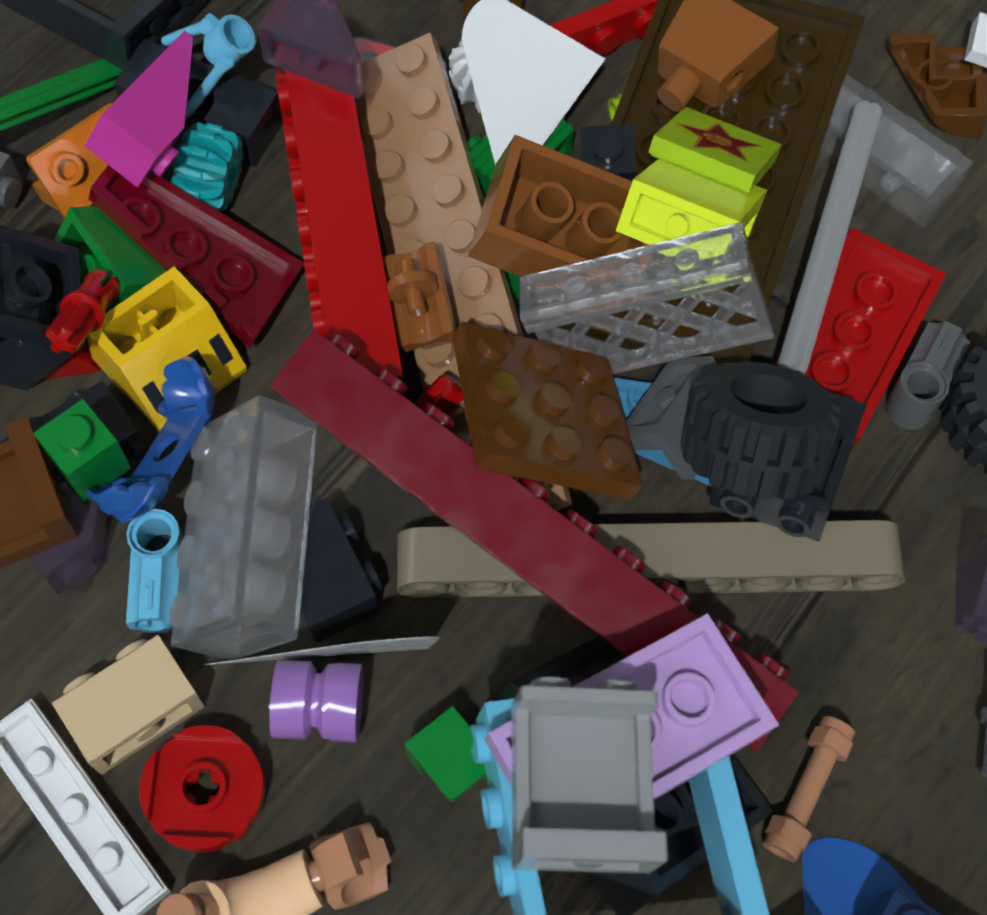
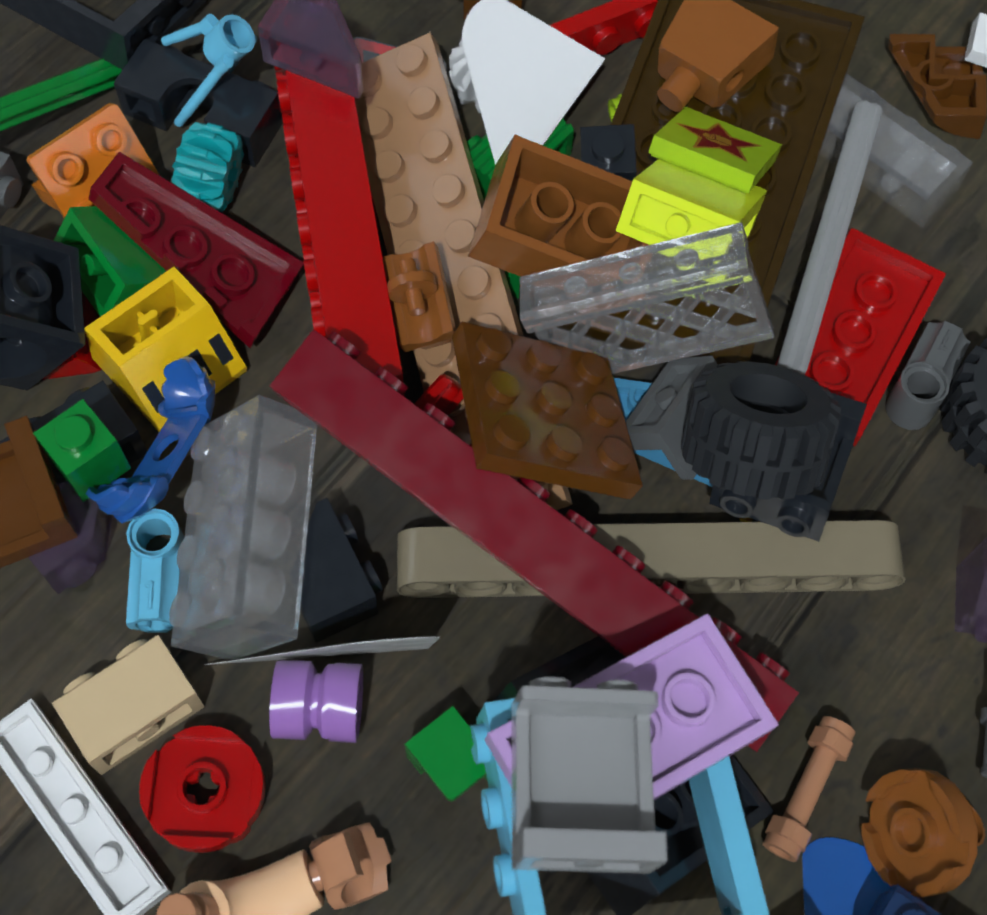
red axle [45,269,120,354] -> none
dark pink slope [84,30,193,188] -> none
none -> dark orange tile [862,768,985,898]

